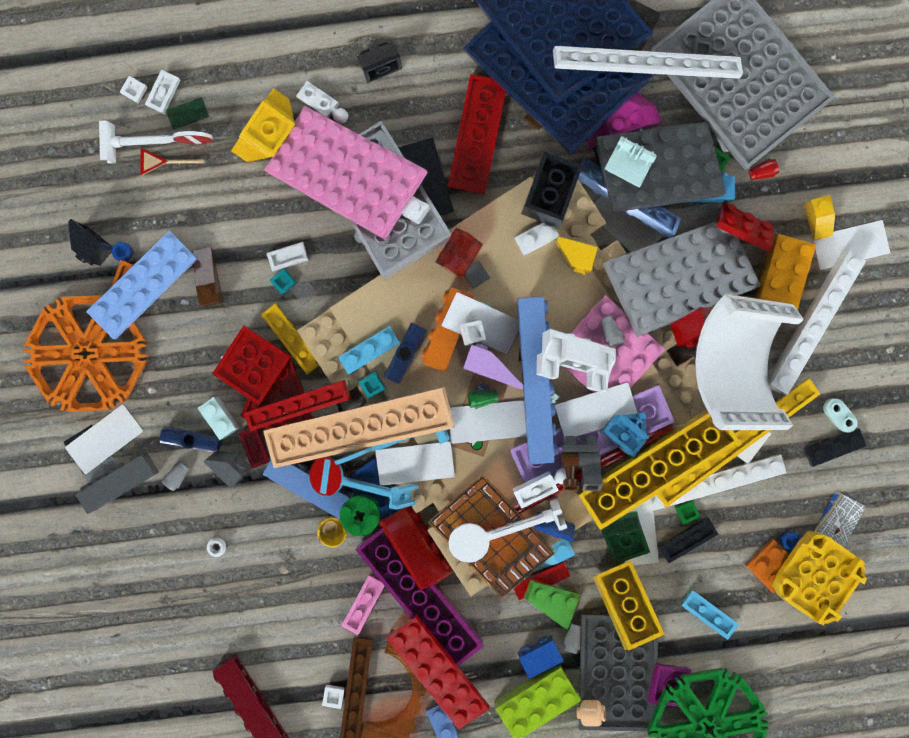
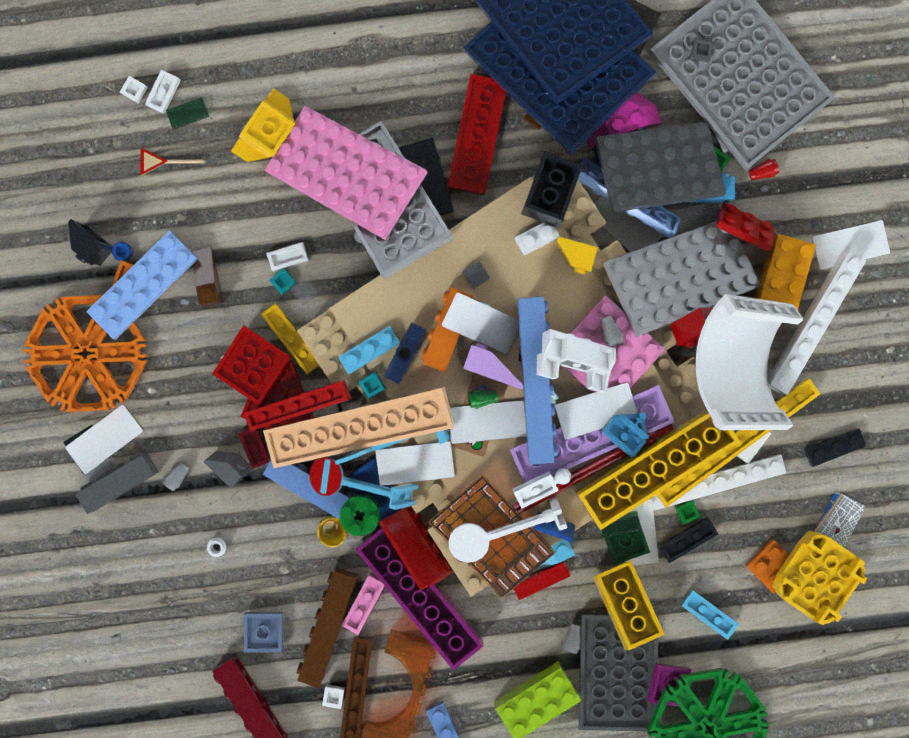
white piece [99,121,213,164] -> none
dark blue piece [160,426,222,453] -> none
light aqua brick [198,396,241,440] -> none
white plate [296,81,348,124] -> none
black slope [357,42,402,83] -> none
red plate [386,614,490,729] -> none
white plate [402,197,430,224] -> none
clear red brick [435,228,483,279] -> none
white plate [460,320,486,345] -> none
blue brick [518,636,563,679] -> none
bright green wing [524,580,581,630] -> none
white plate [553,46,743,78] -> none
dark grey hips [561,436,603,491] -> none
light nougat head [577,700,606,727] -> none
light aqua hinge [605,136,657,188] -> none
blue tile [780,531,801,551] -> none
yellow slope [803,195,835,241] -> none
light aqua plate [823,398,858,432] -> none
none -> sand blue plate [243,612,283,652]
none -> reddish brown brick [296,567,358,688]

